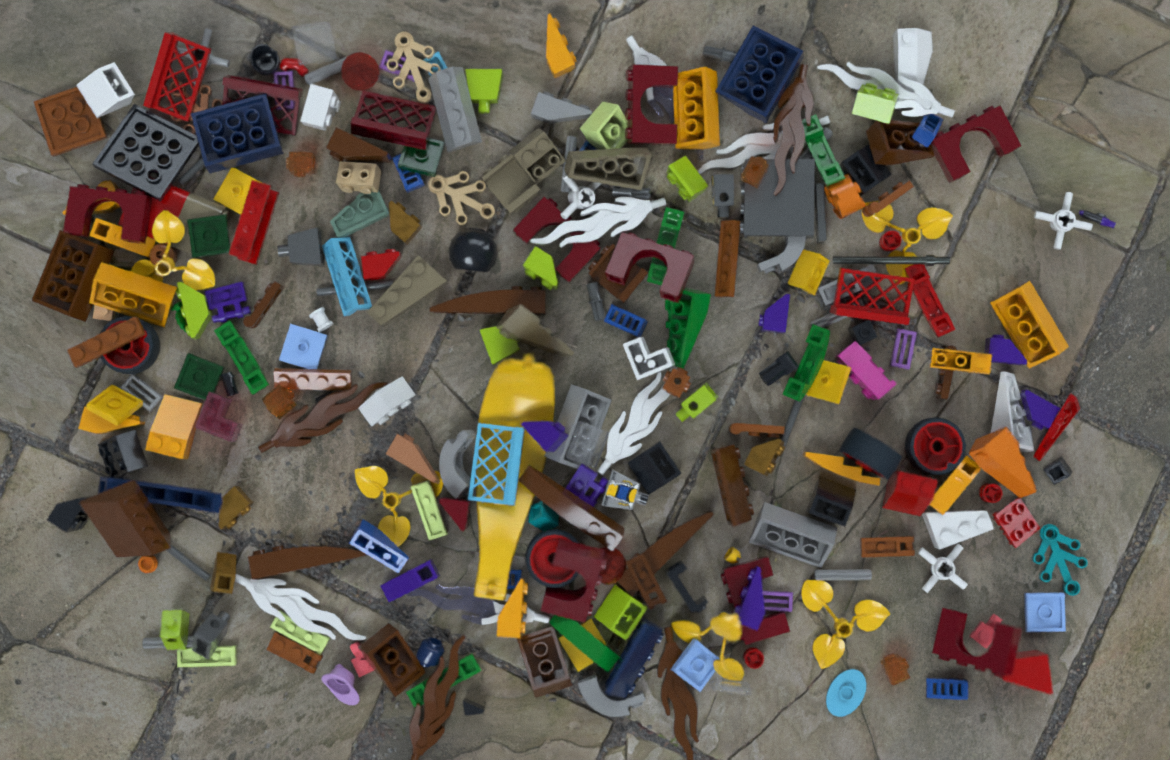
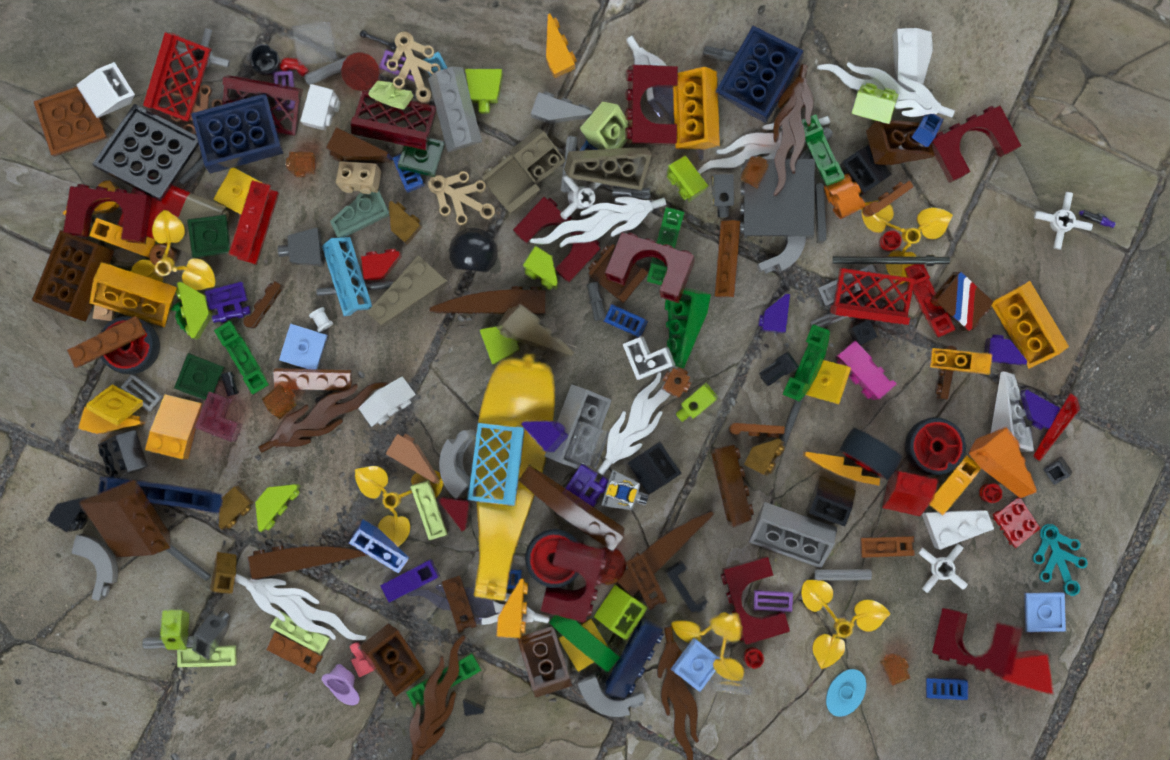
orange plate [138,555,158,573] -> none
dark blue head [416,637,444,668] -> none
teal panel [529,501,559,531] -> none
yellow hinge [724,547,741,564] -> none
dark purple slope [733,565,765,631] -> none
yellow panel [788,250,830,295] -> none
medium lavender tile [890,328,917,370] -> none
coral plate [970,614,1002,649] -> none
none -> light grey arch [71,534,118,601]
none -> lime slope [255,484,301,532]
none -> black hinge [360,30,397,50]
none -> yellowish green slope [368,80,413,109]
none -> reddish brown plate [442,575,477,633]
none -> panel [930,272,994,331]

